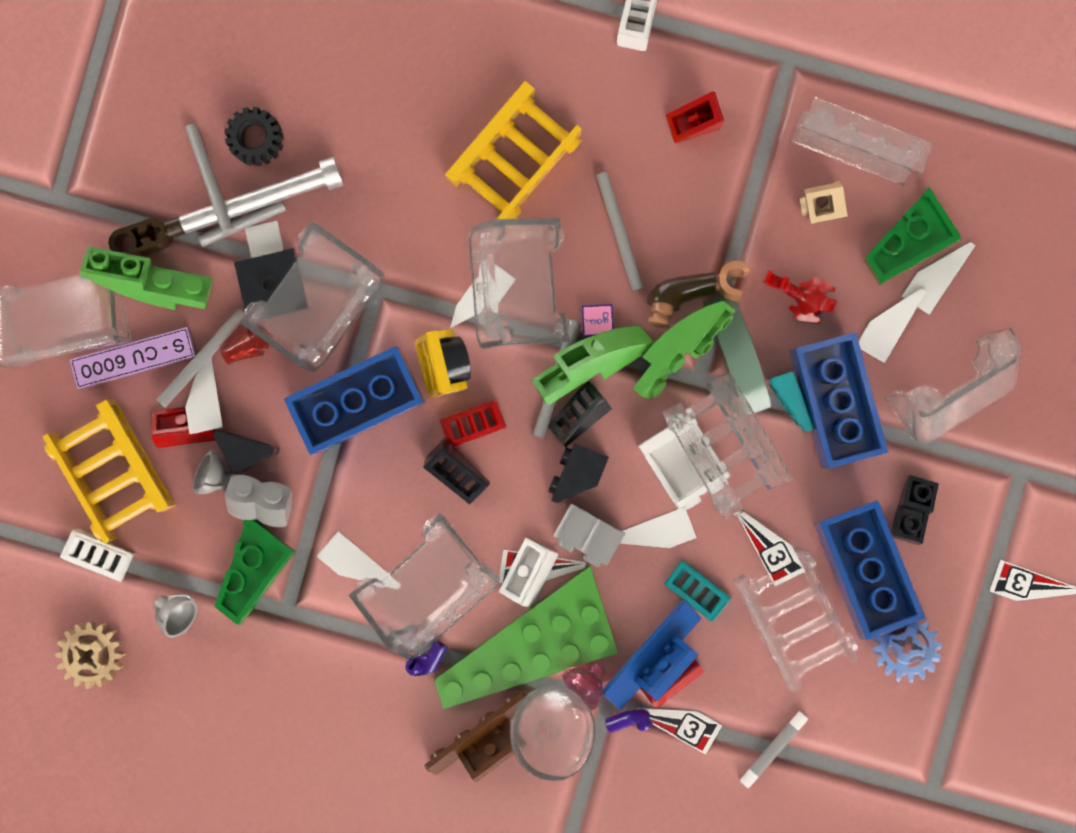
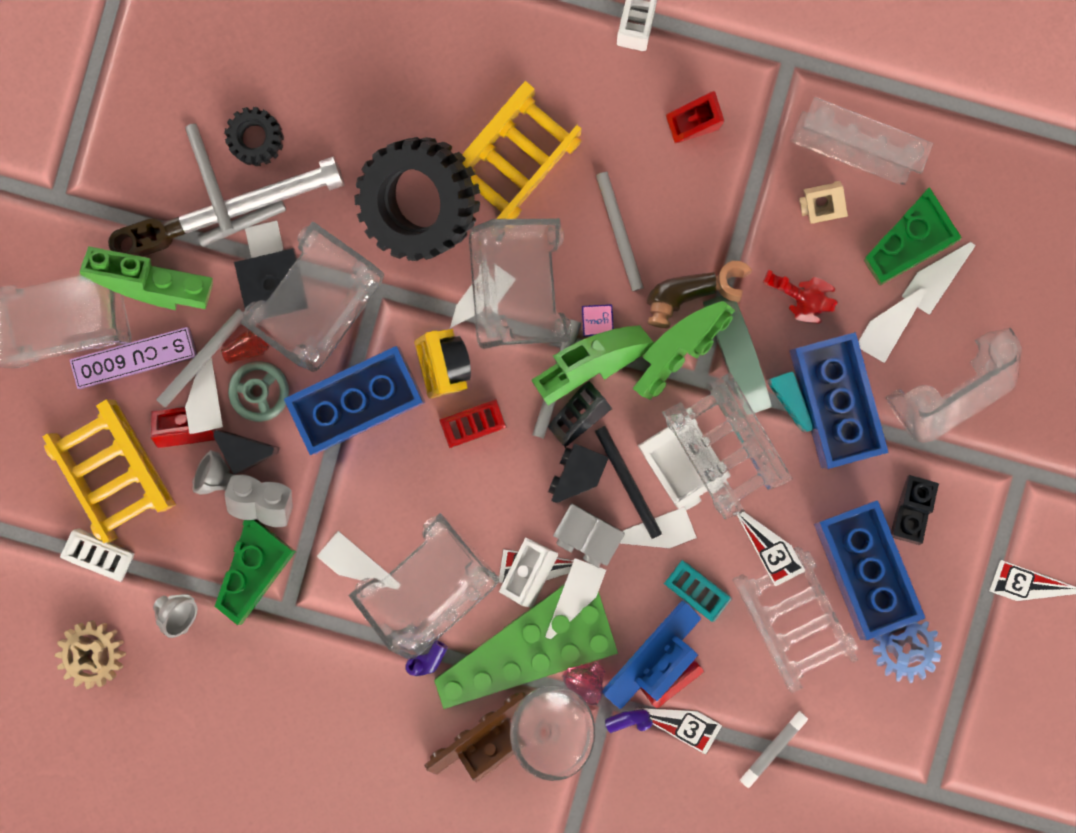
black slope [423,438,490,505] -> none
none -> sand green piece [228,361,289,422]
none -> black tyre [354,137,480,261]
none -> white sticker [545,558,606,639]
none -> black bar [595,426,662,539]

